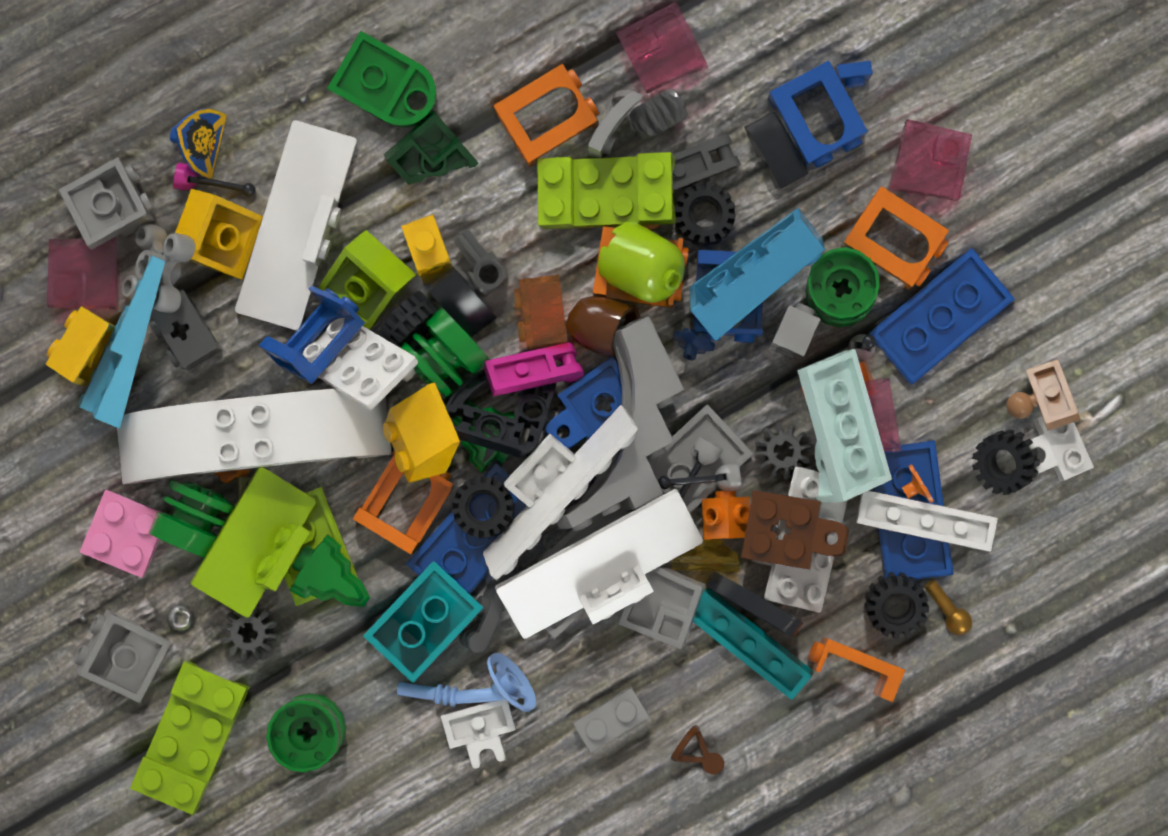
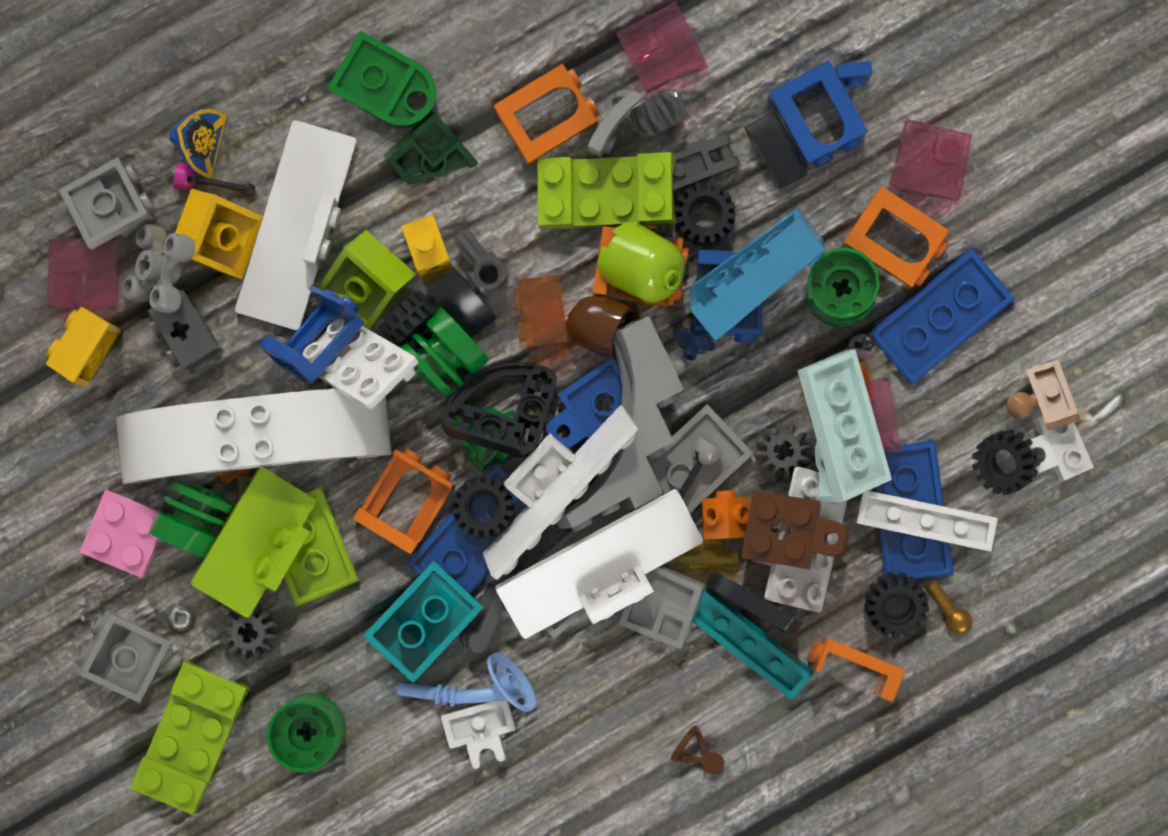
medium azure wedge [78,255,165,429] -> none
green rock [289,534,371,607] -> none
yellow slope [383,383,460,483] -> none
dark pink plate [483,343,584,397] -> none
light grey brick [573,686,649,753] -> none
hinge [658,463,741,491] -> none
light grey brick [768,303,820,362] -> none
orange plant [902,464,934,503] -> none

